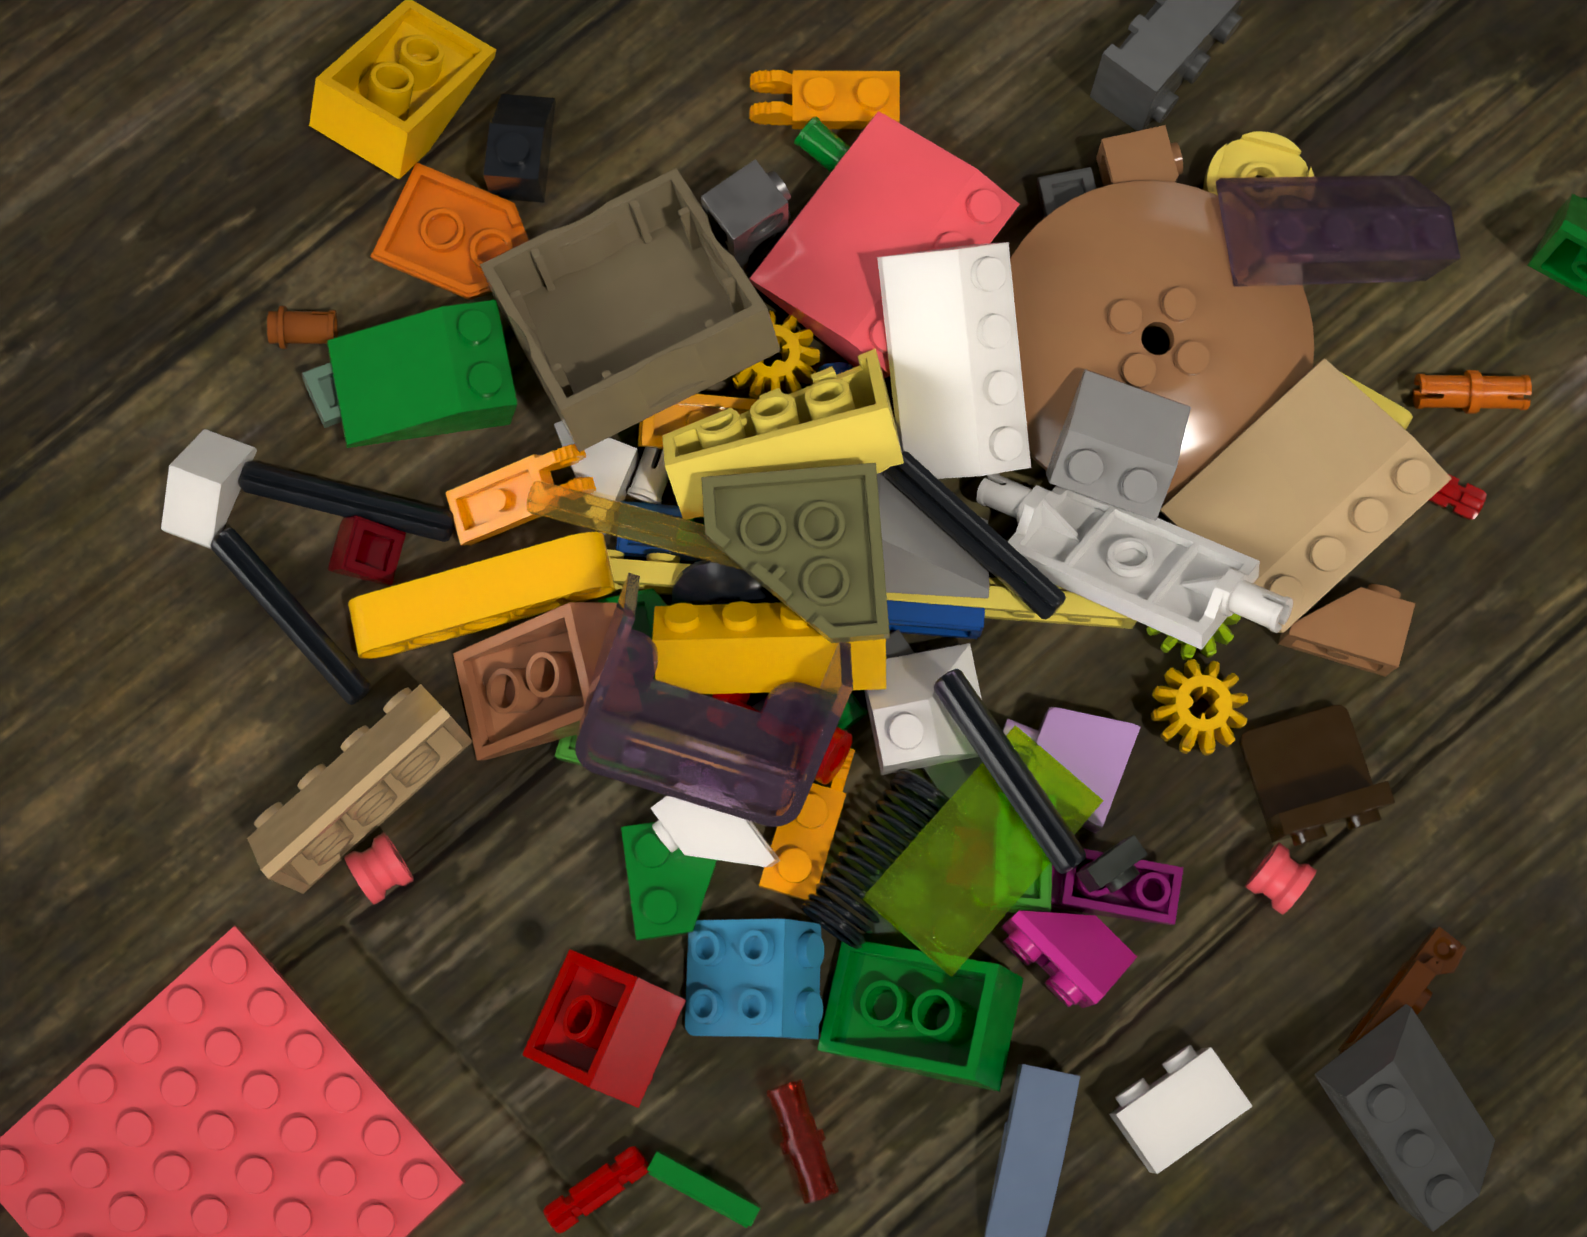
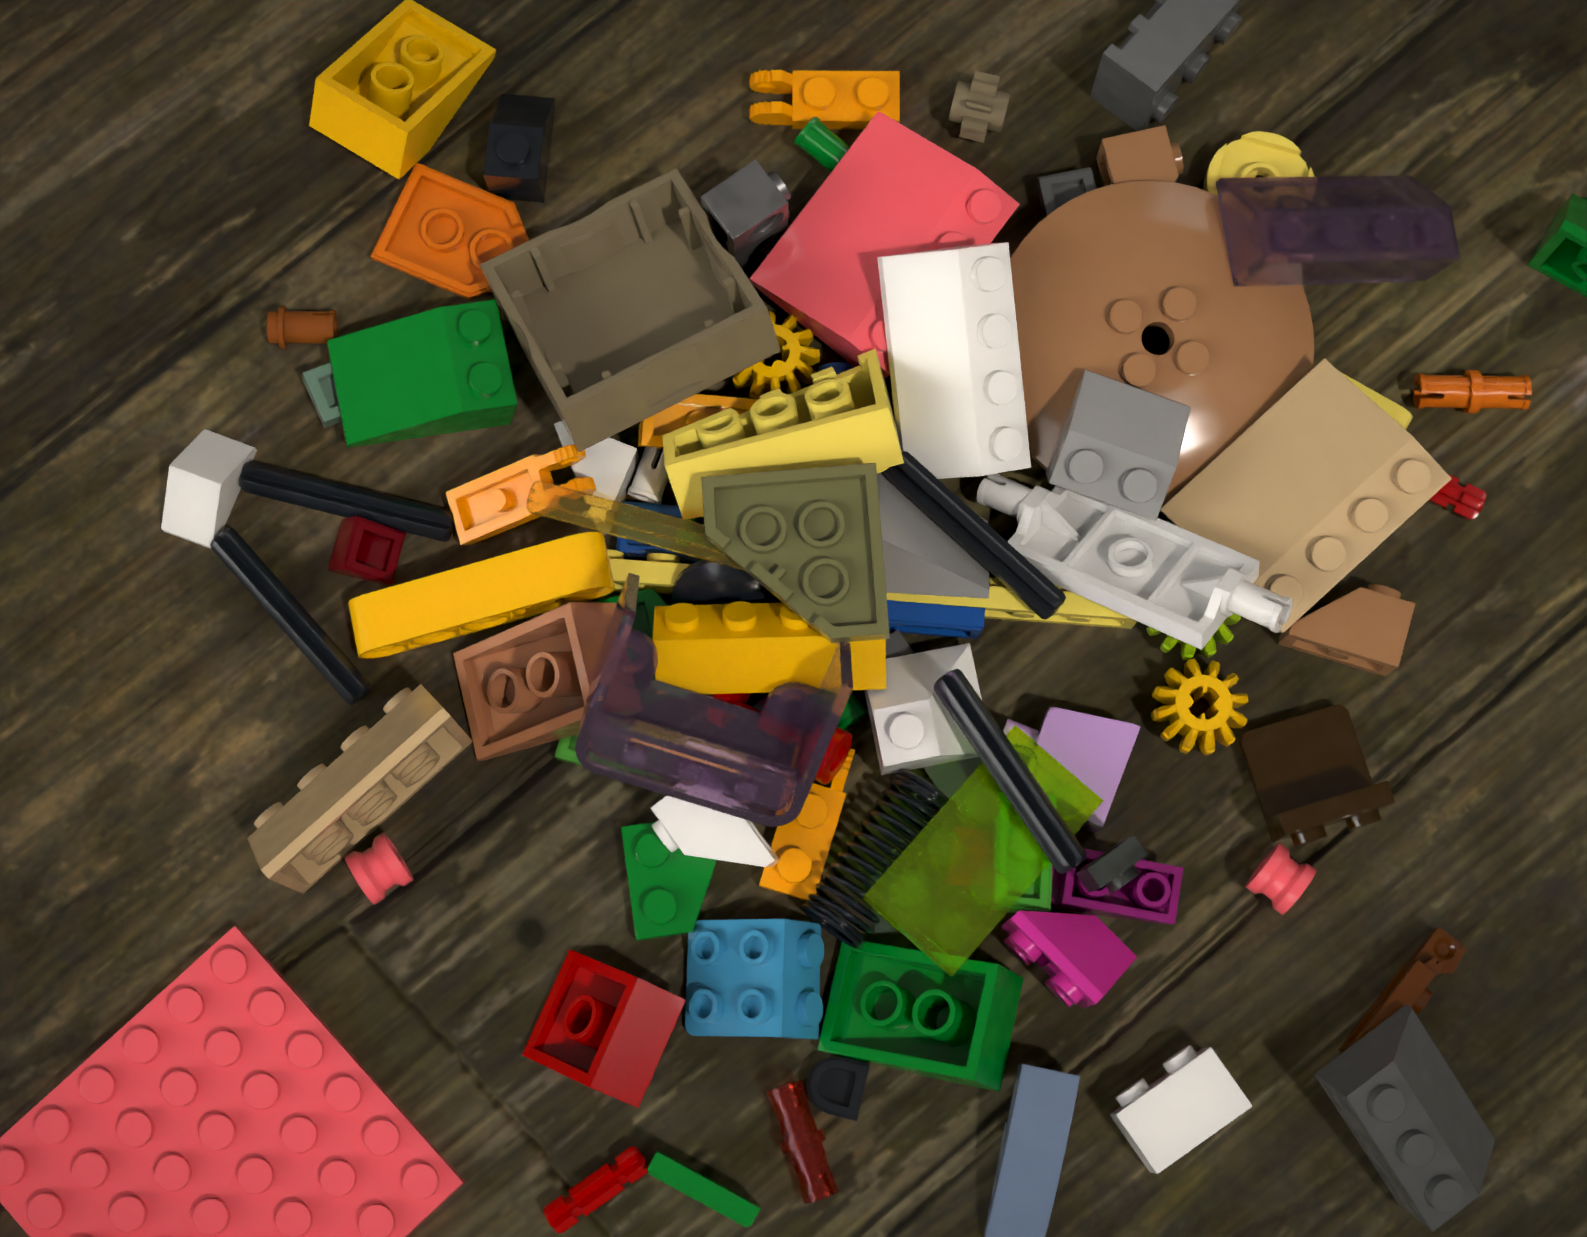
none -> black tile [807,1057,870,1121]
none -> dark tan gear [949,70,1011,143]

